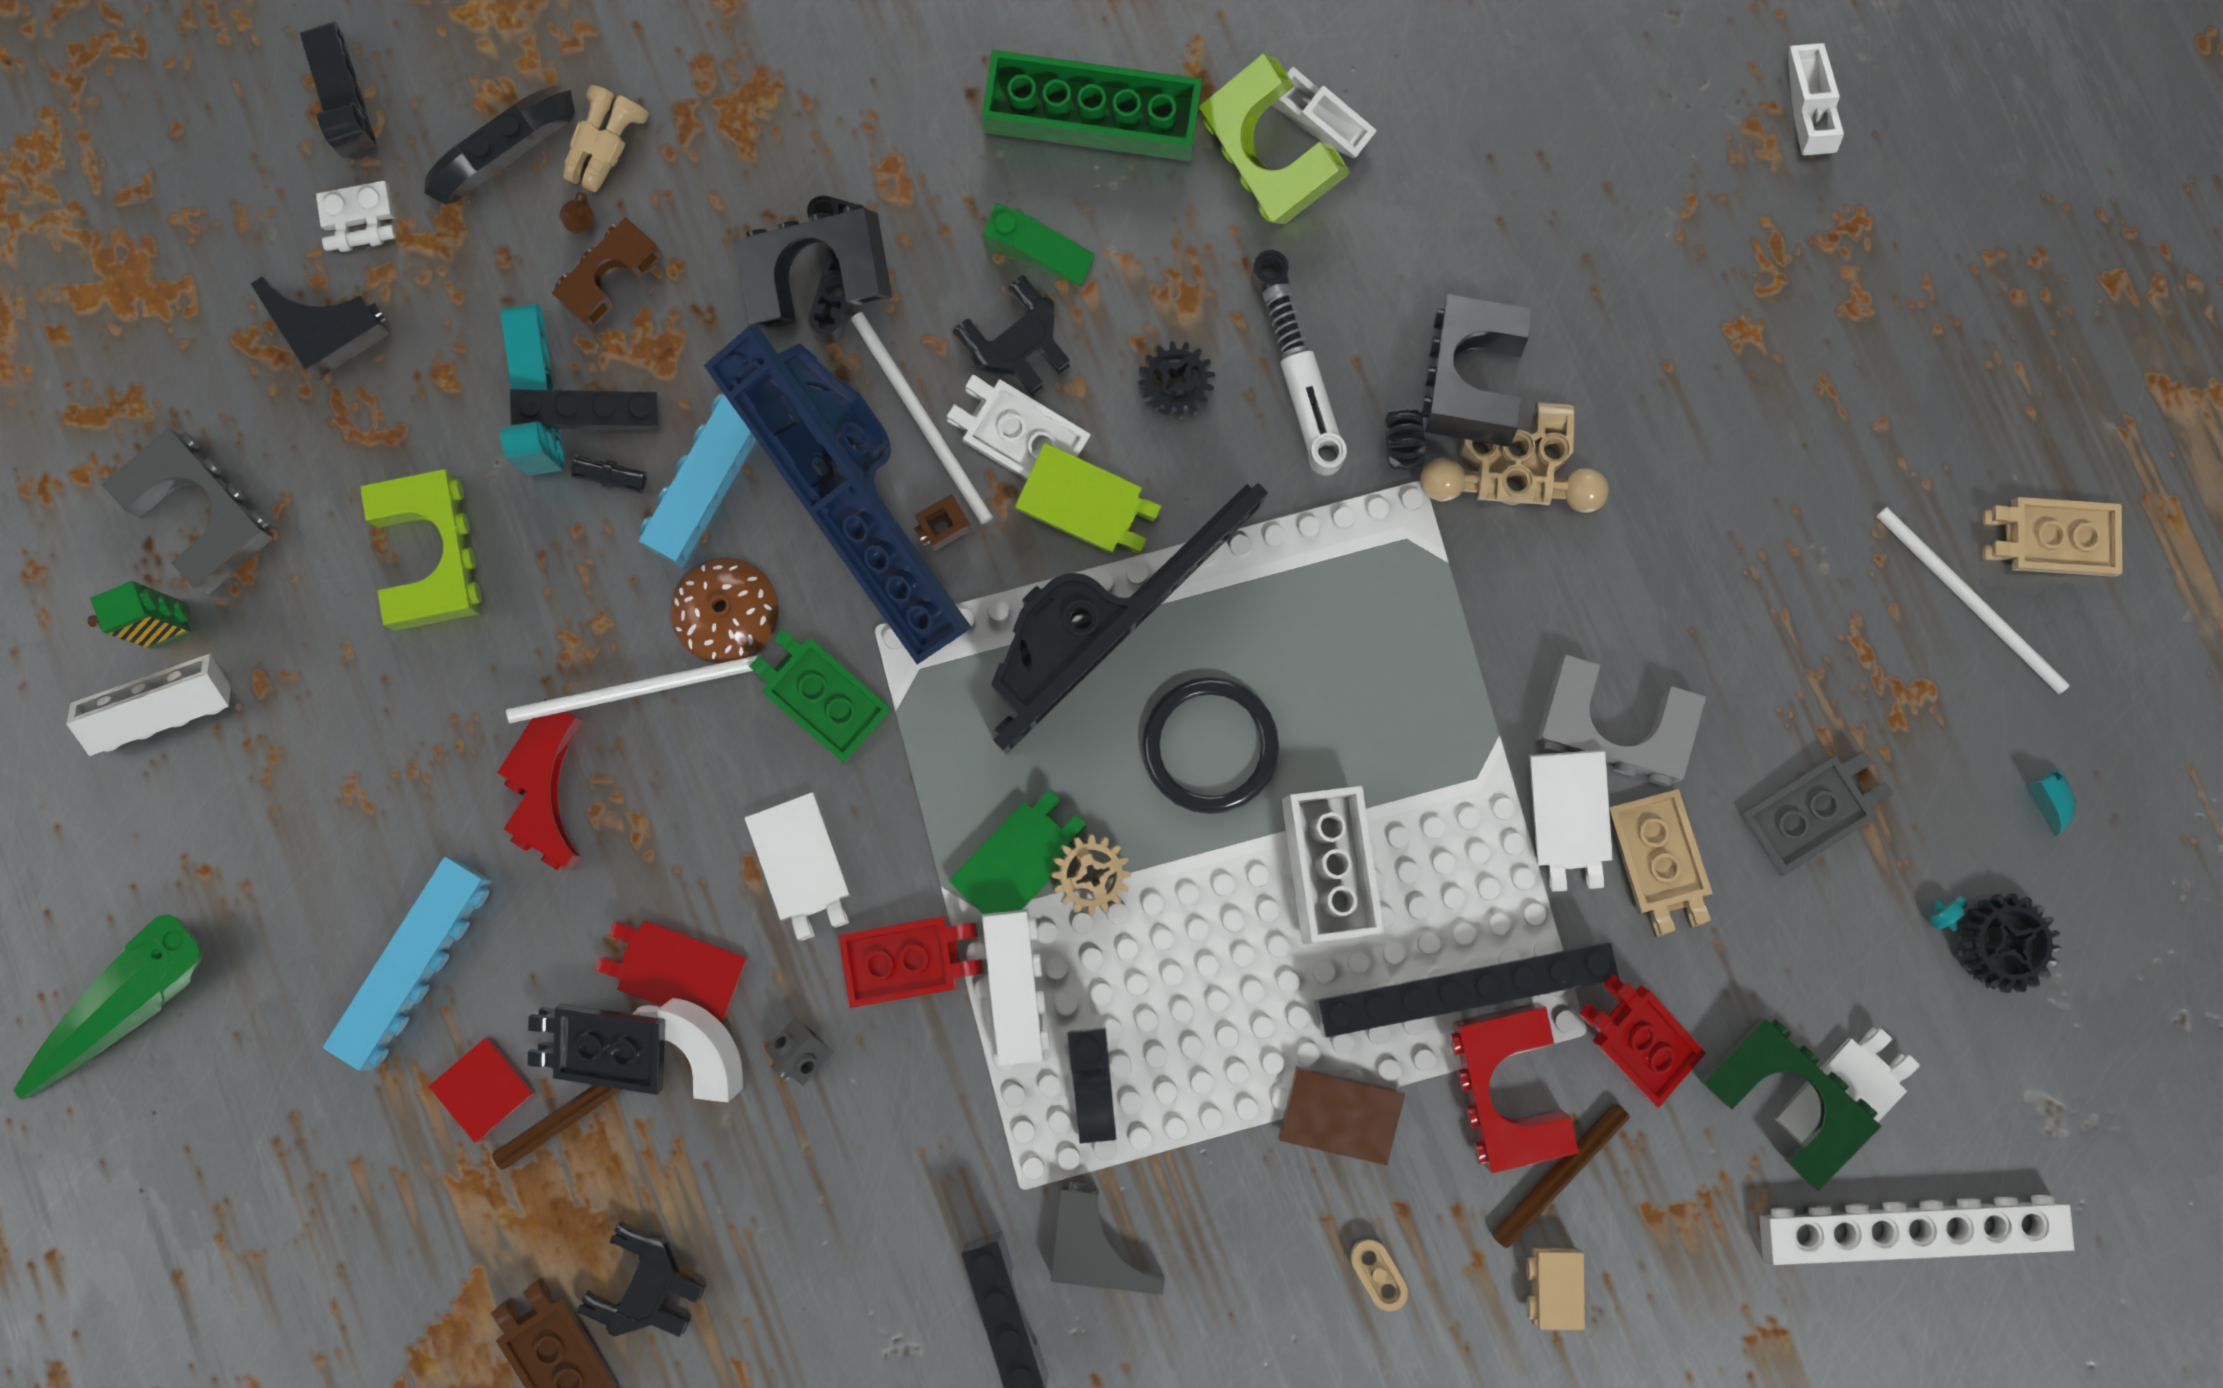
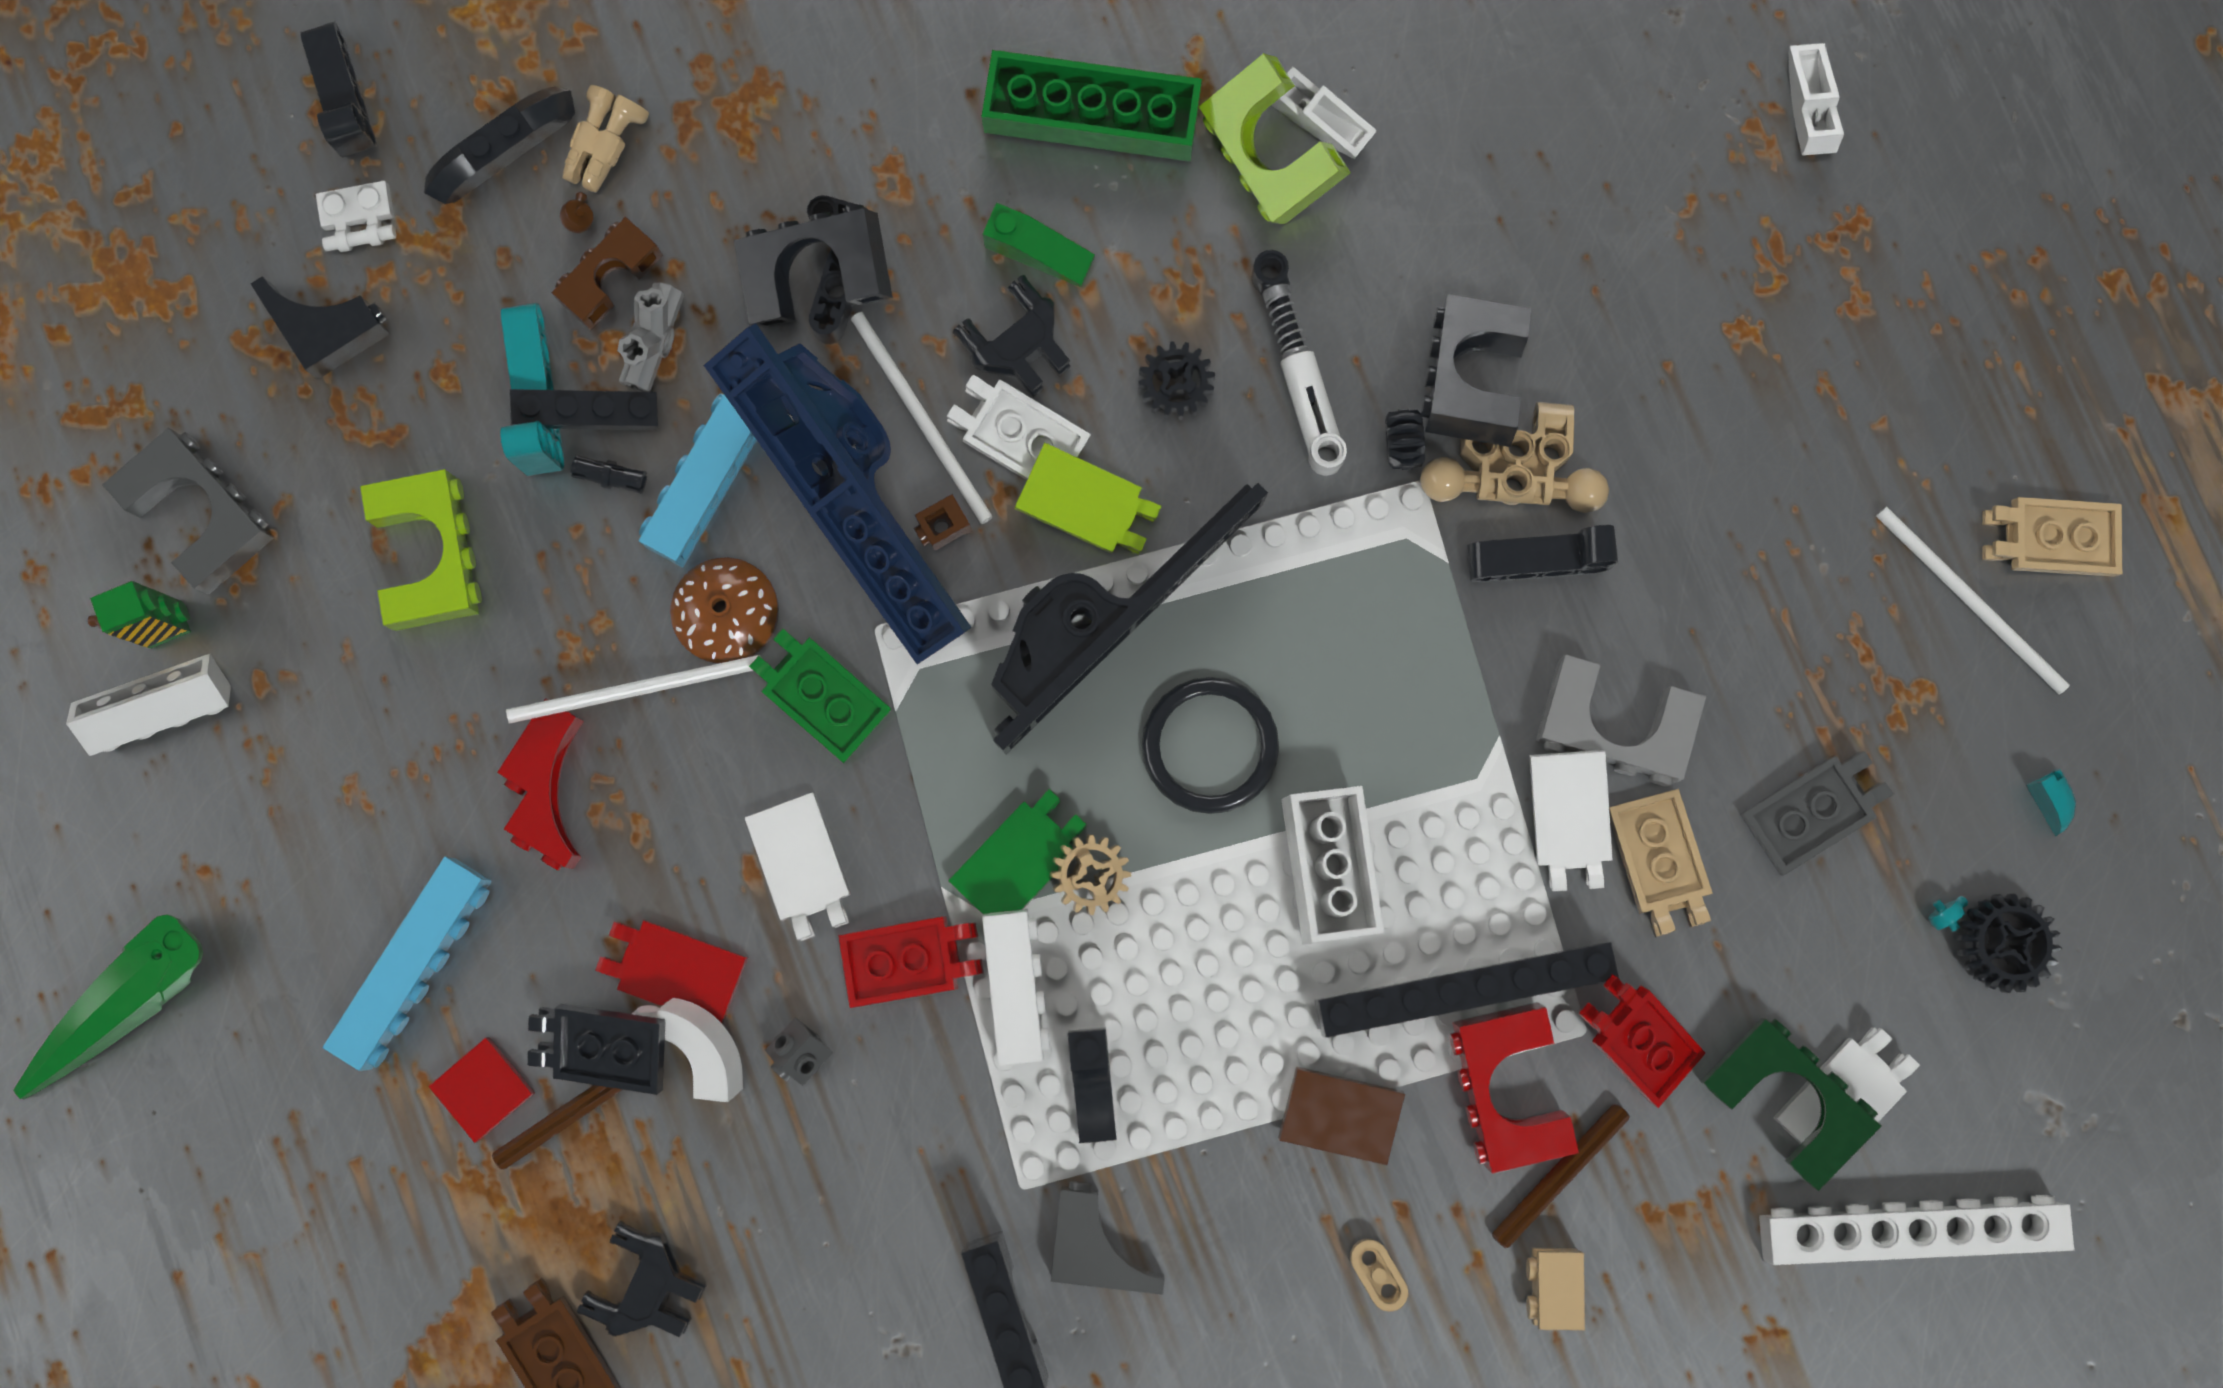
none -> light grey piece [617,282,684,392]
none -> black beam [1467,525,1618,582]

